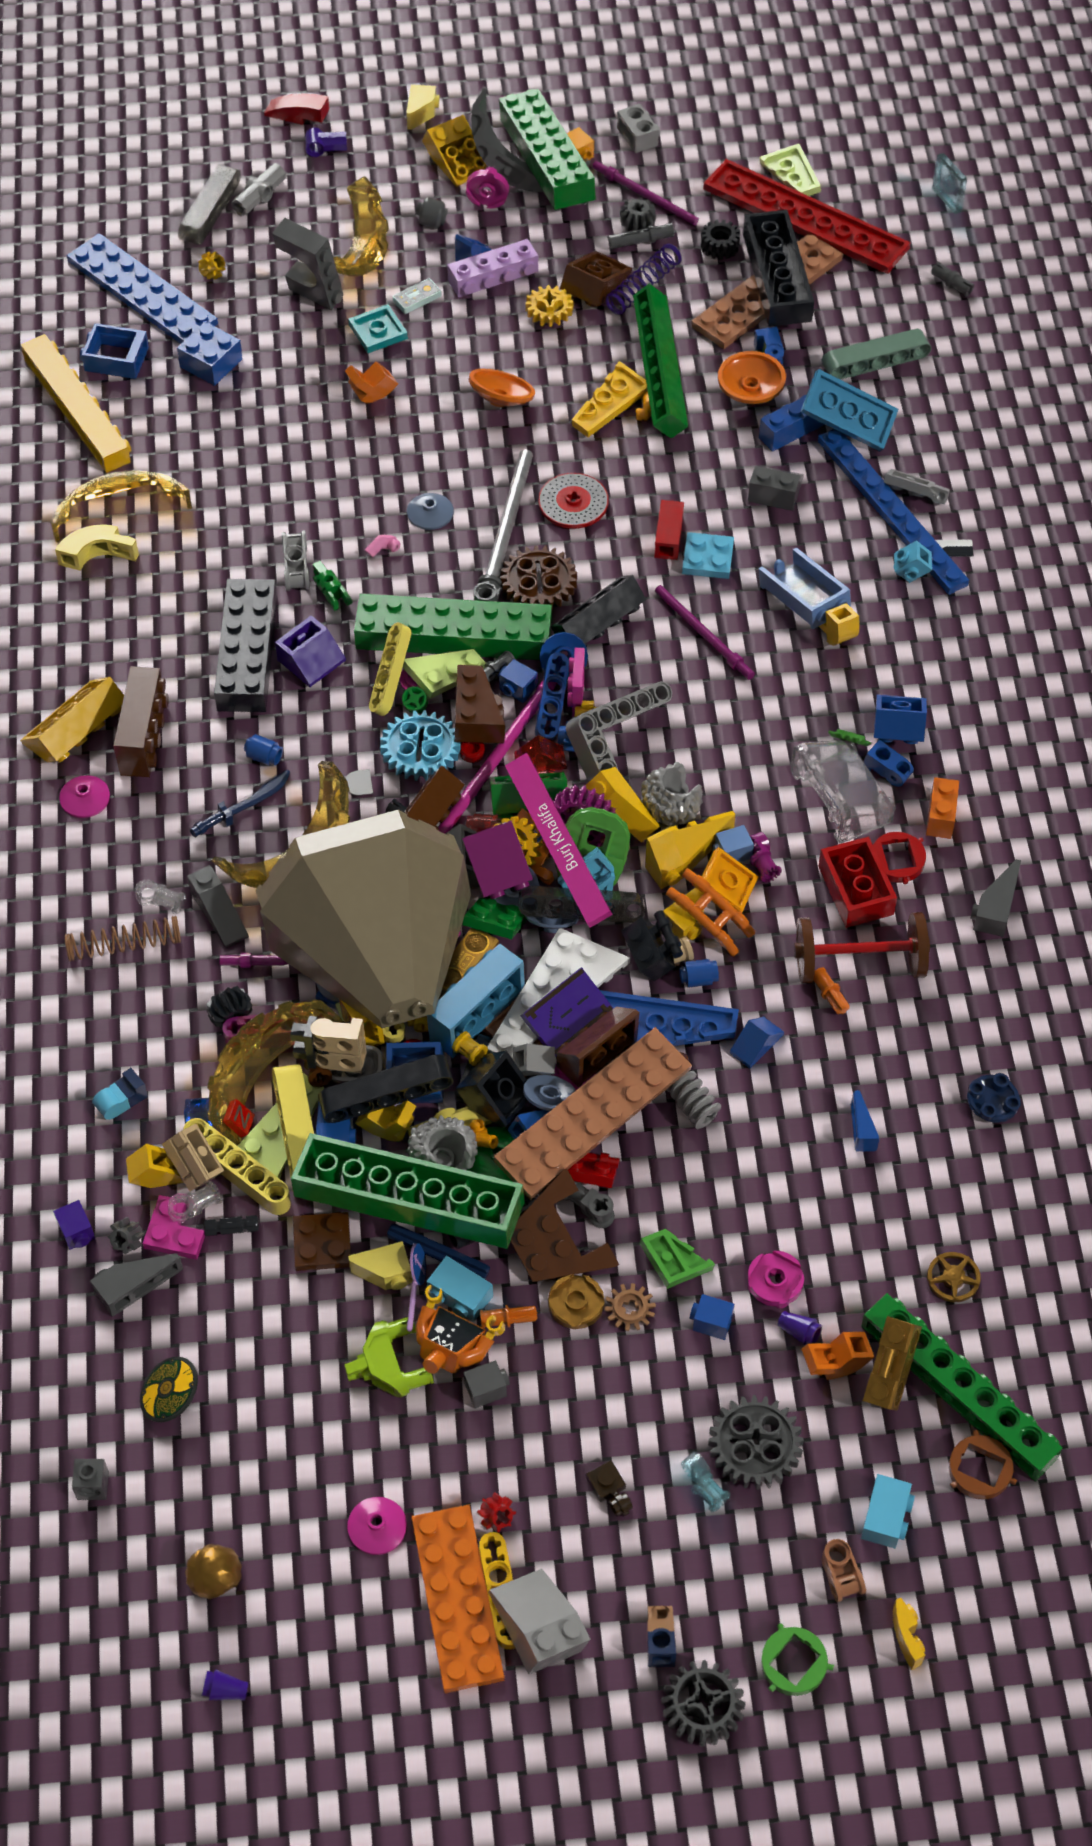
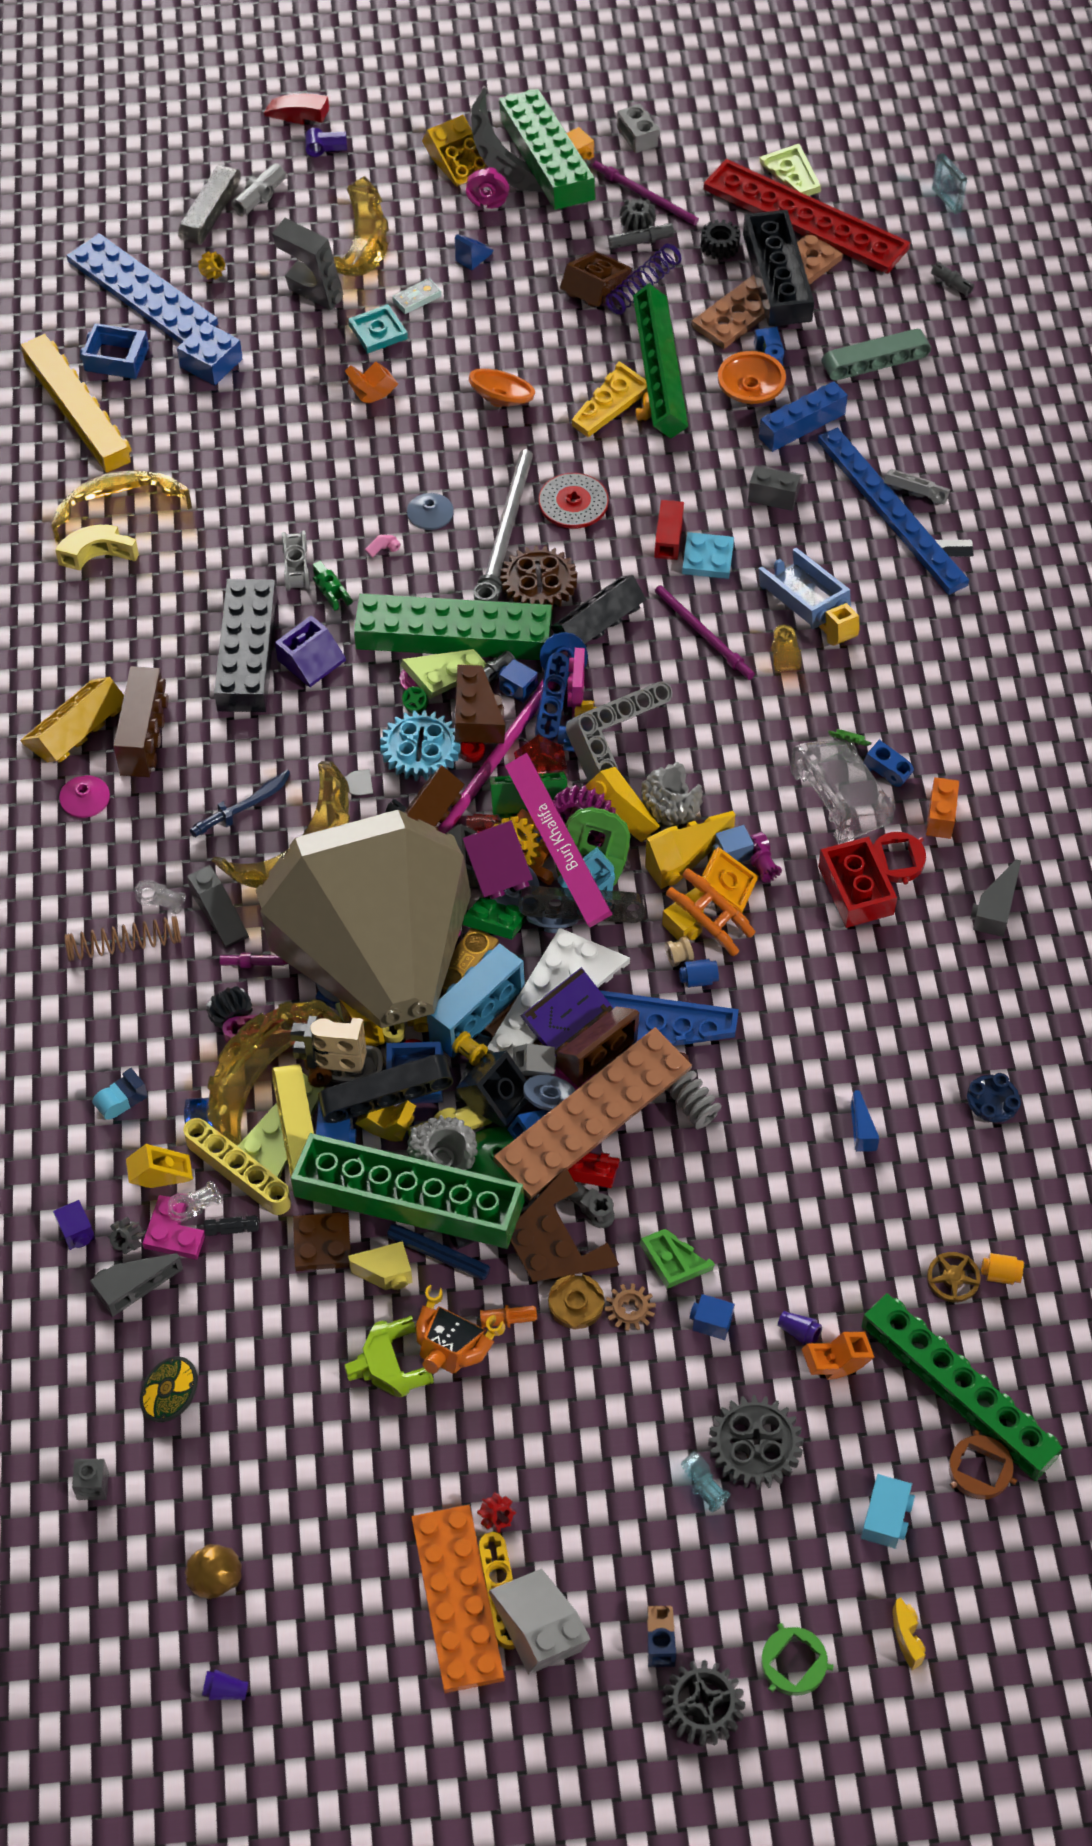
tan brick [162,1123,224,1192] -> none
red tile [223,1099,255,1138] -> none
blue brick [244,734,283,766] -> none
dark pink dish [347,1497,407,1555] -> none
light yellow beam [369,622,411,716] -> none
light yellow slope [407,85,440,130] -> none
piece [407,1243,426,1332] -> none
dark grey head [415,197,448,229] -> none
medium azure brick [427,1256,493,1322] -> none
lavender brick [447,239,538,298] -> none
dark grey brick [463,1360,510,1409] -> none
light orange arm [470,1119,498,1149] -> none
yellow gear [525,285,573,327] -> none
dark brown plate [586,1460,633,1517] -> none
black brick [621,910,683,981] -> none
blue slope [730,1017,784,1069] -> none
dark pink plate [747,1251,804,1308] -> none
reddish brown piece [794,912,930,983] -> none
dark azure plate [800,369,899,452] -> none
orange axle [814,967,850,1015] -> none
nougat piece [821,1539,866,1602] -> none
pearl gold piece [863,1316,922,1411] -> none
blue brick [874,695,927,744] -> none
medium azure brick [894,540,932,583] -> none
none -> clear yellow piece [771,625,802,672]
none -> light orange brick [981,1253,1024,1285]

